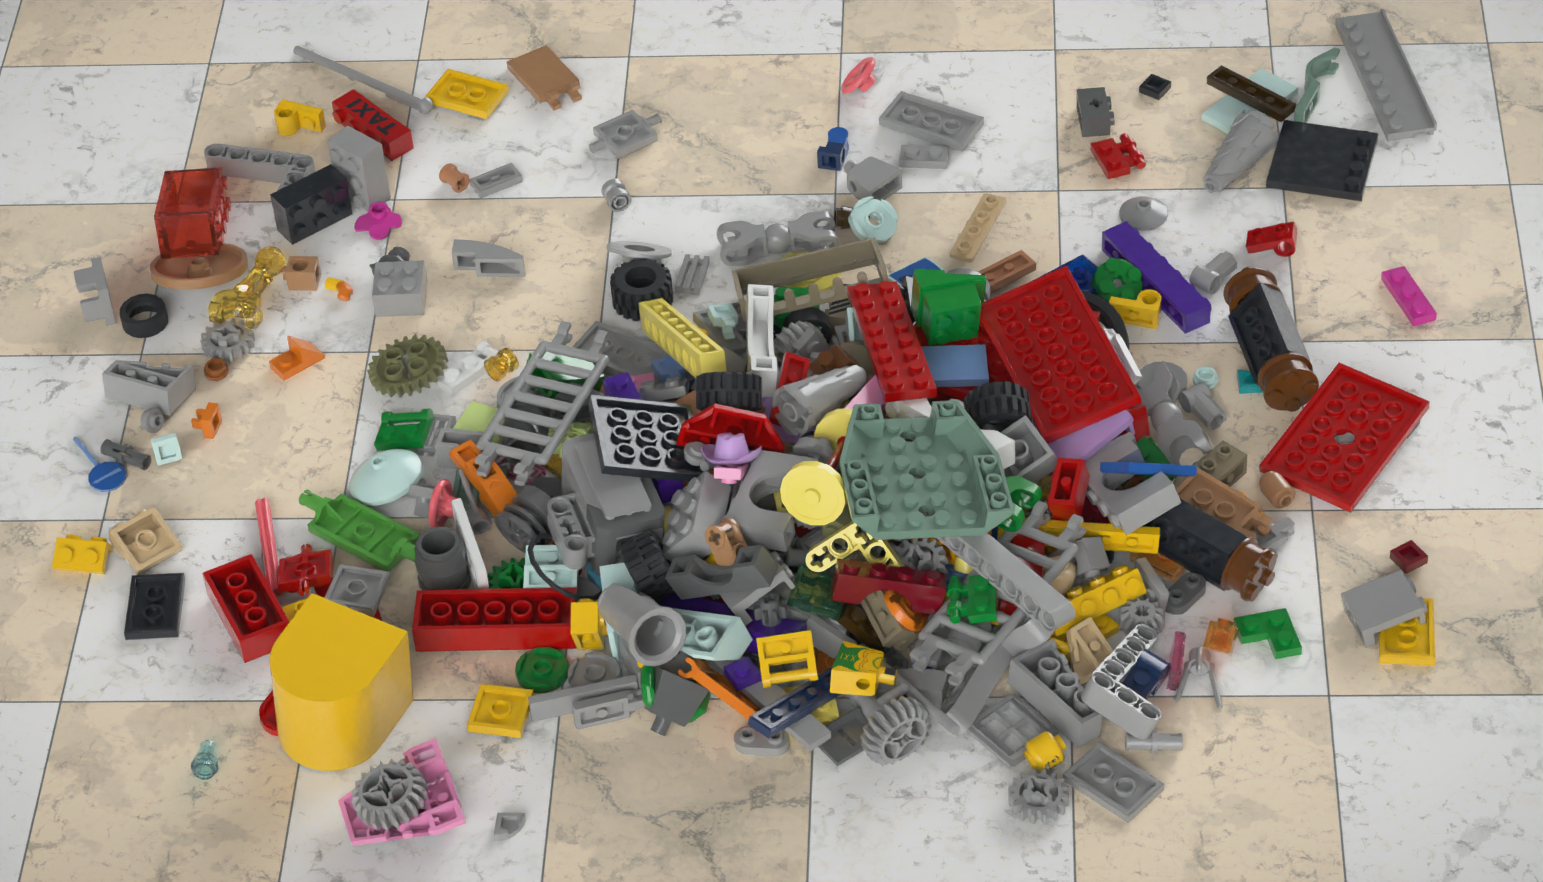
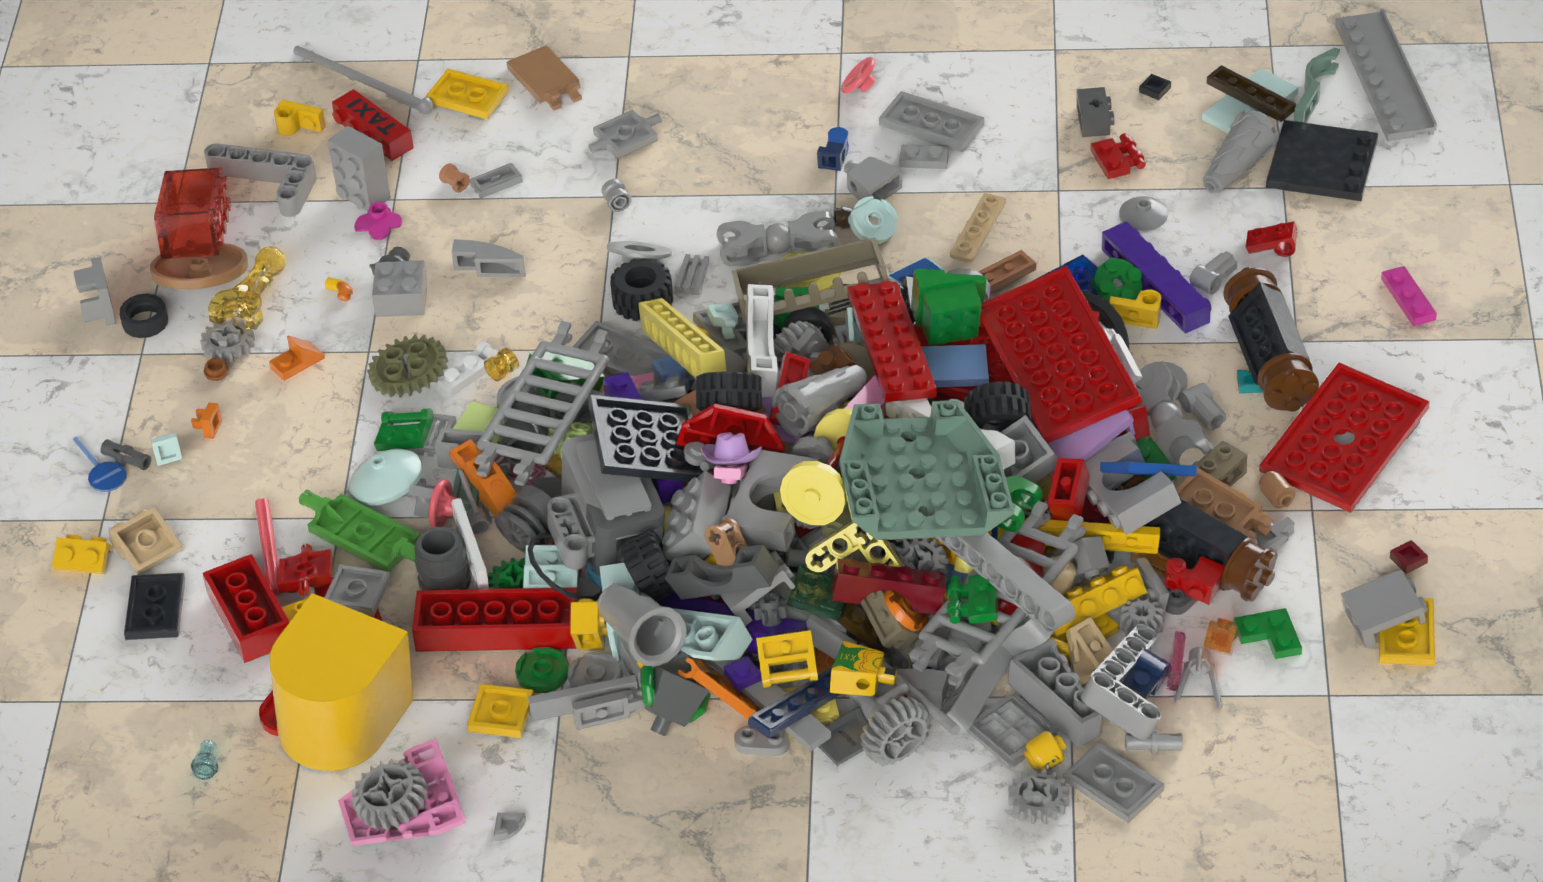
light grey wedge [102,360,196,416] -> none
light grey plate [140,408,164,433] -> none
black brick [270,164,353,245] -> none
medium nougat brick [282,256,321,291] -> none
light aqua plate [1193,366,1219,389] -> none
none -> red brick [1164,556,1225,605]

